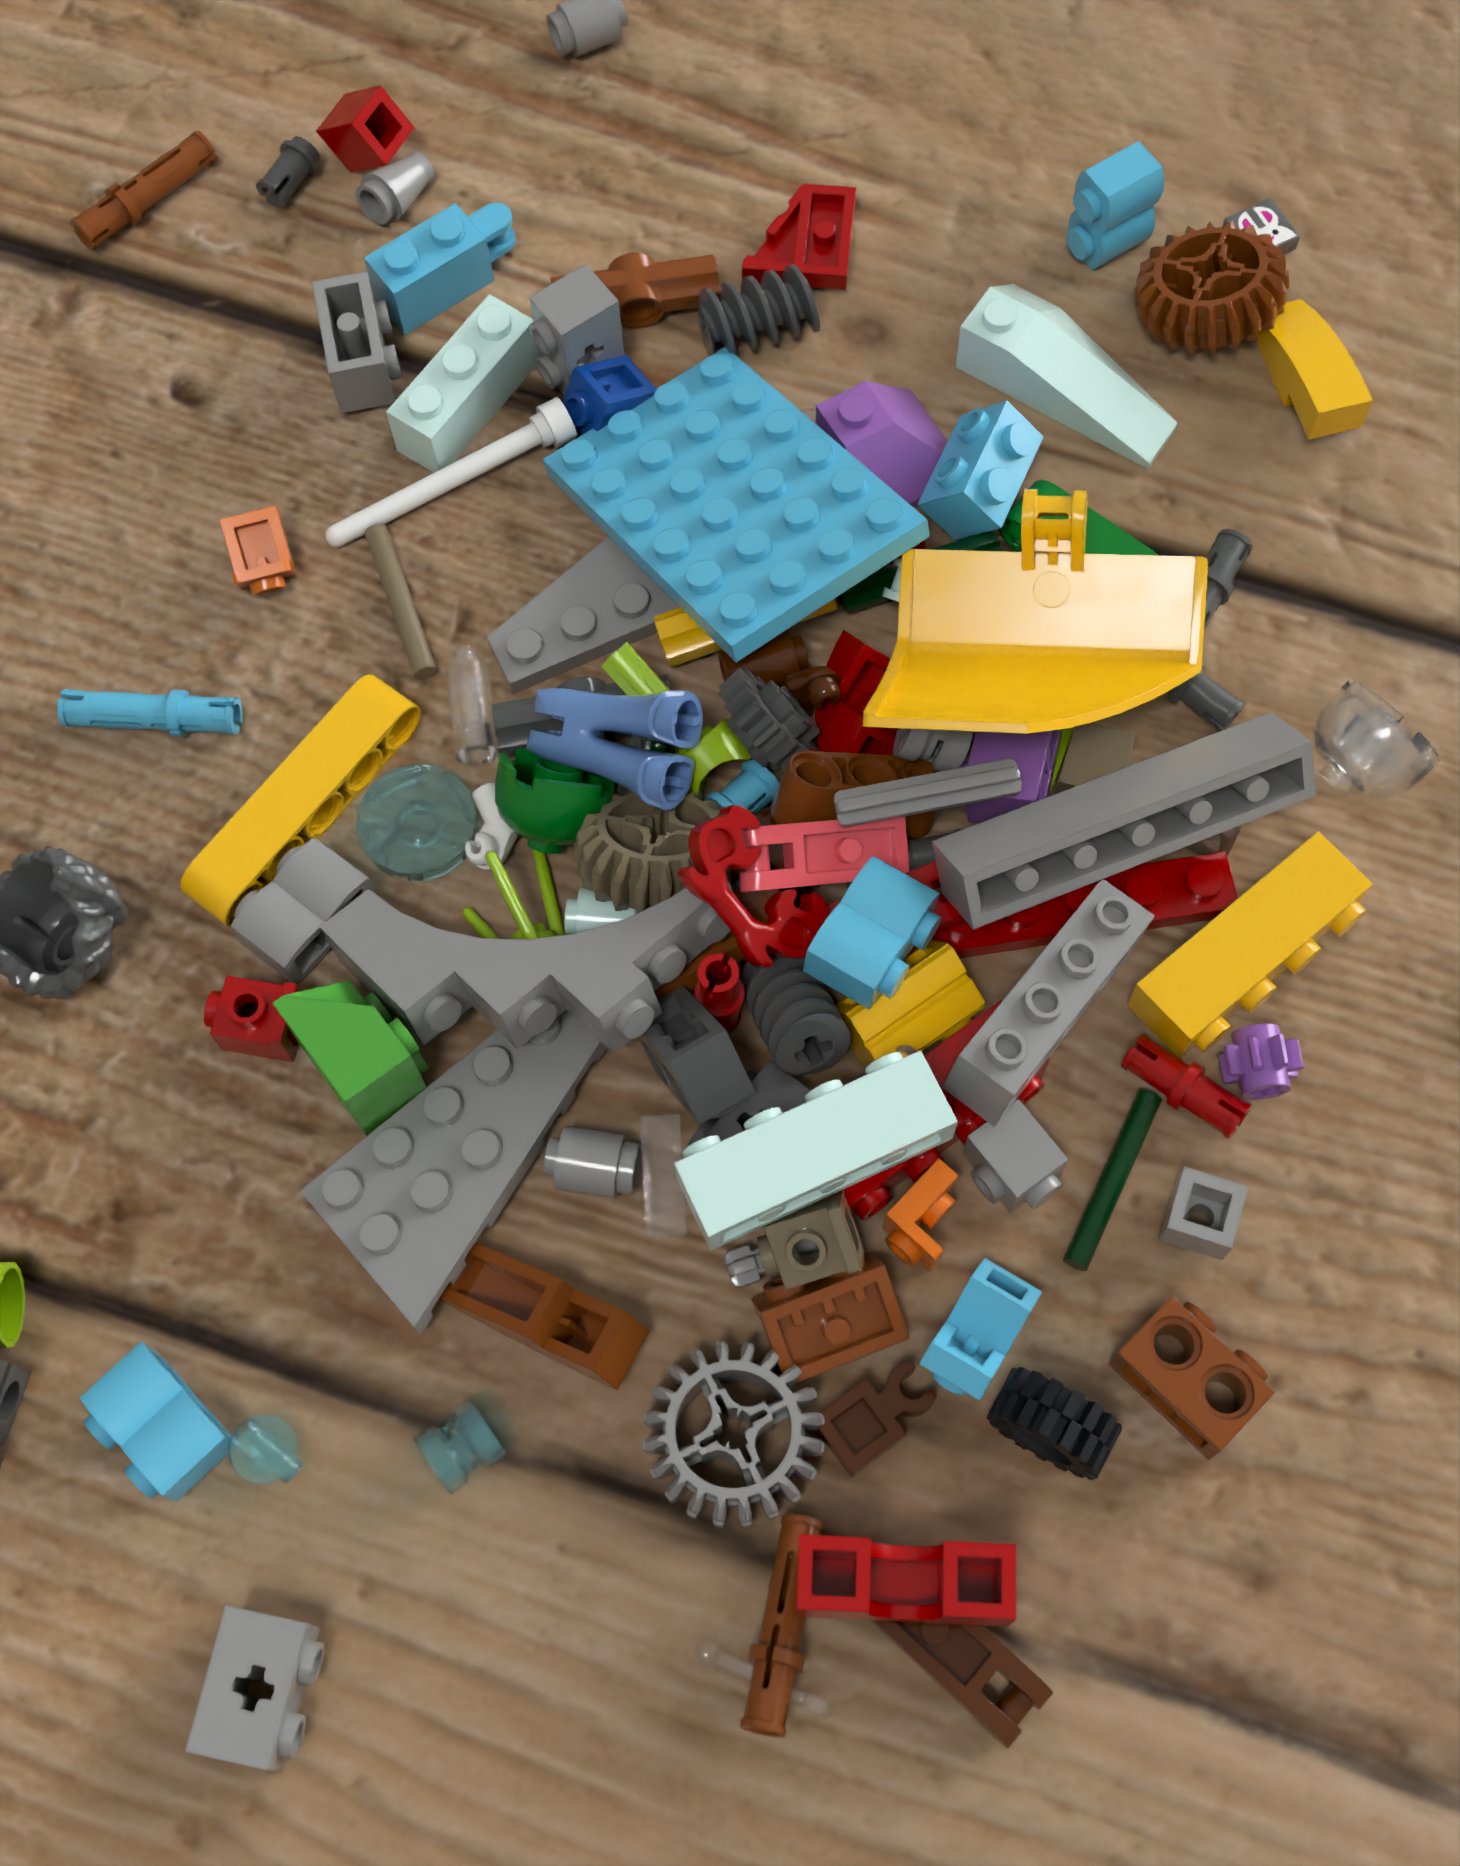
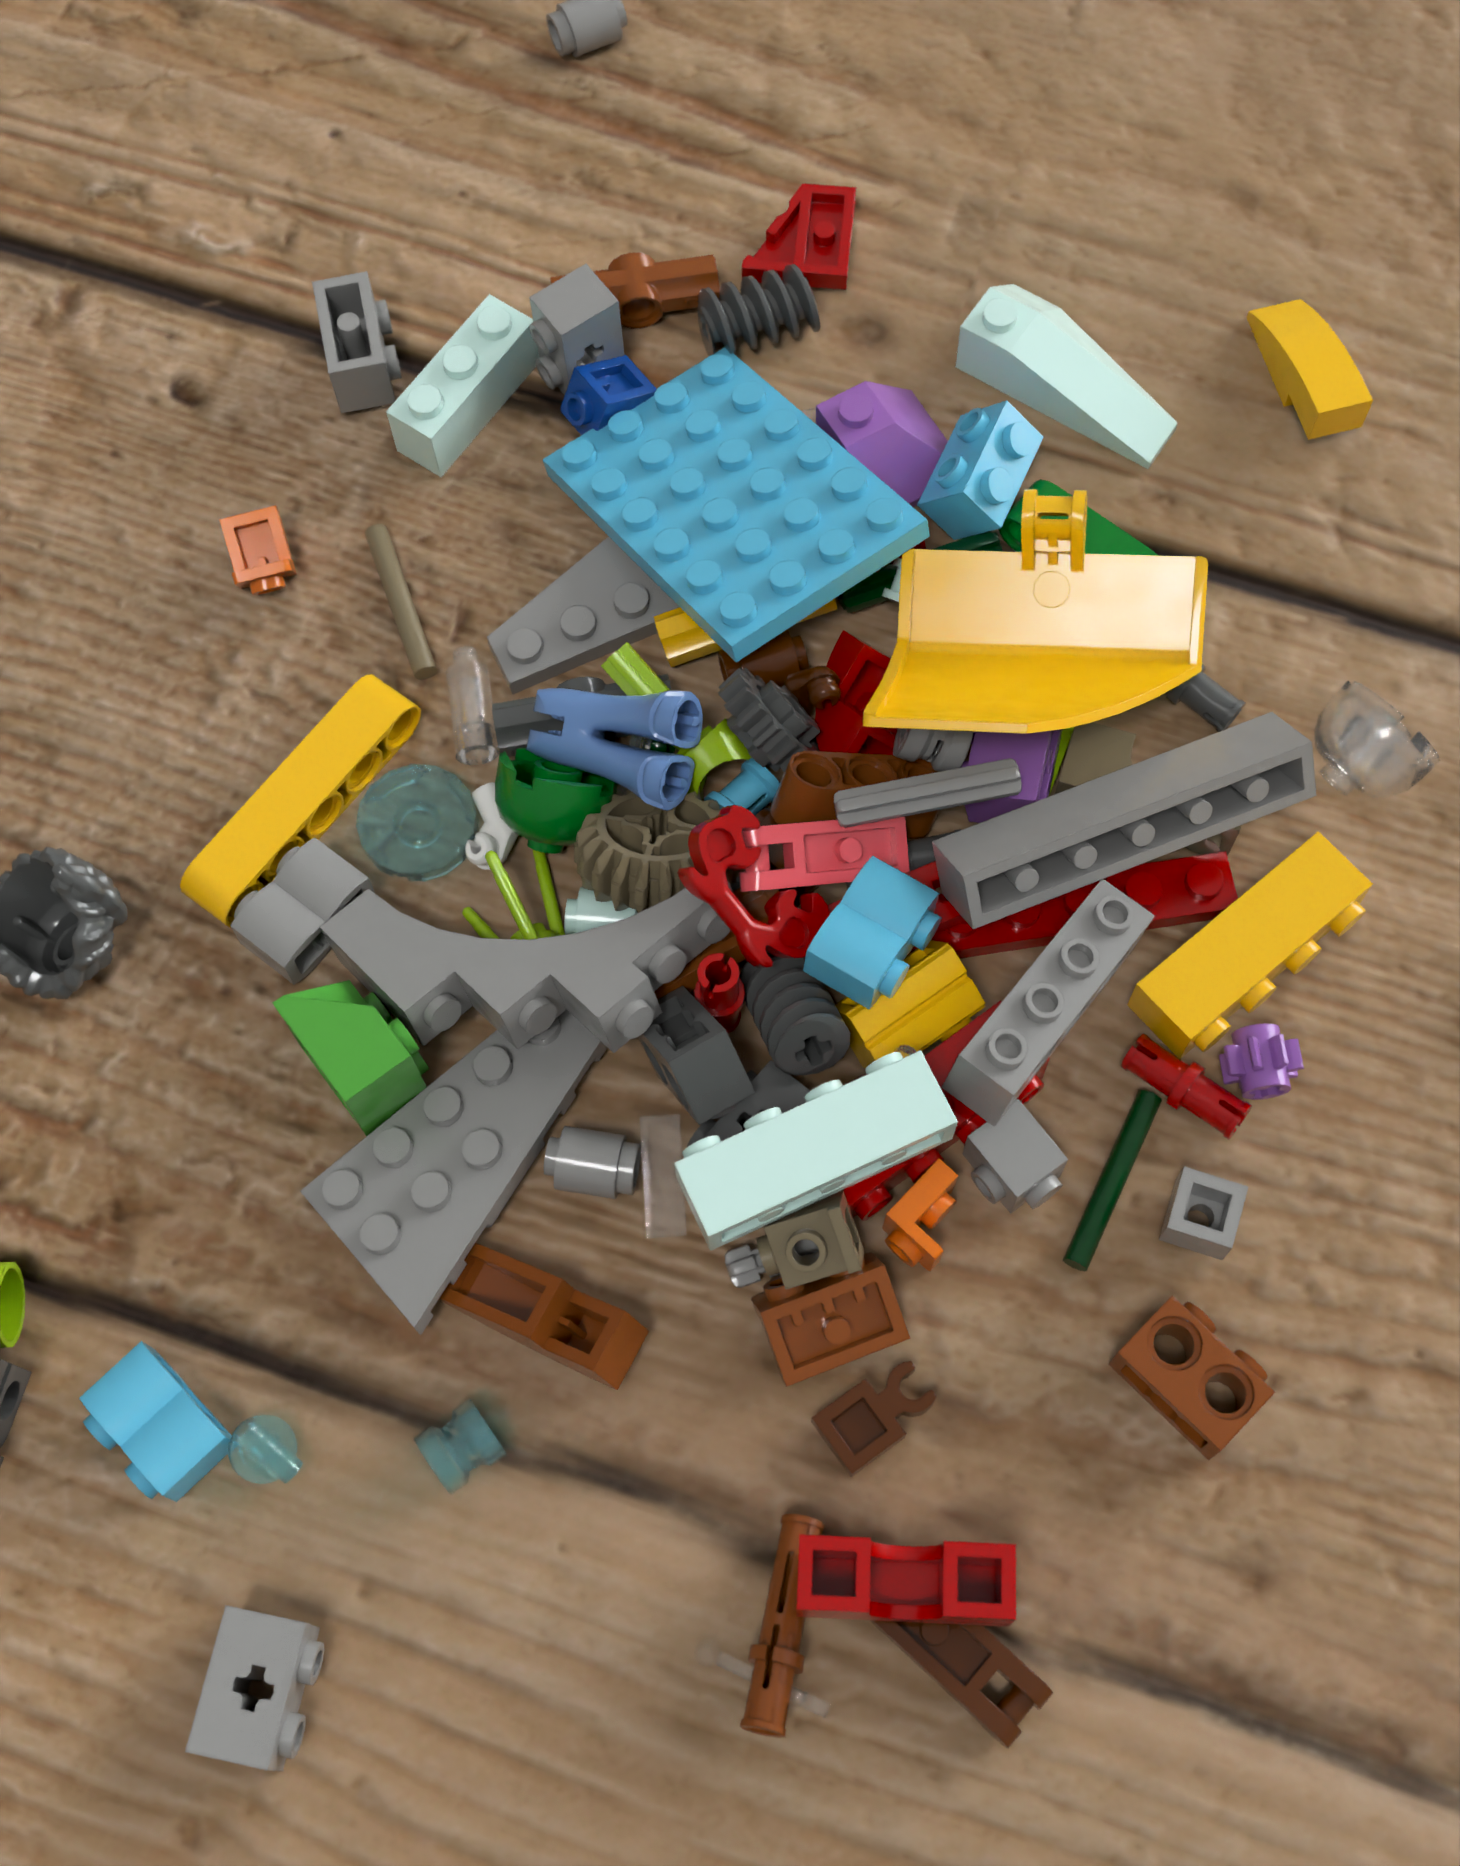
medium azure pin [57,689,243,737] -> none
dark orange pin [70,130,218,251] -> none
red brick [204,975,301,1062] -> none
dark grey pin [256,136,320,208] -> none
red brick [316,85,415,173] -> none
white piece [325,397,577,547] -> none
light grey cone [356,152,435,225] -> none
medium azure brick [364,203,516,335] -> none
light grey gear [643,1341,825,1528] -> none
medium azure brick [919,1258,1042,1400] -> none
black tyre [986,1367,1122,1480] -> none
medium azure brick [1066,141,1164,271] -> none
dark orange gear [1135,220,1290,356] -> none
dark grey pin [1204,529,1253,631] -> none
tile [1222,198,1300,255] -> none

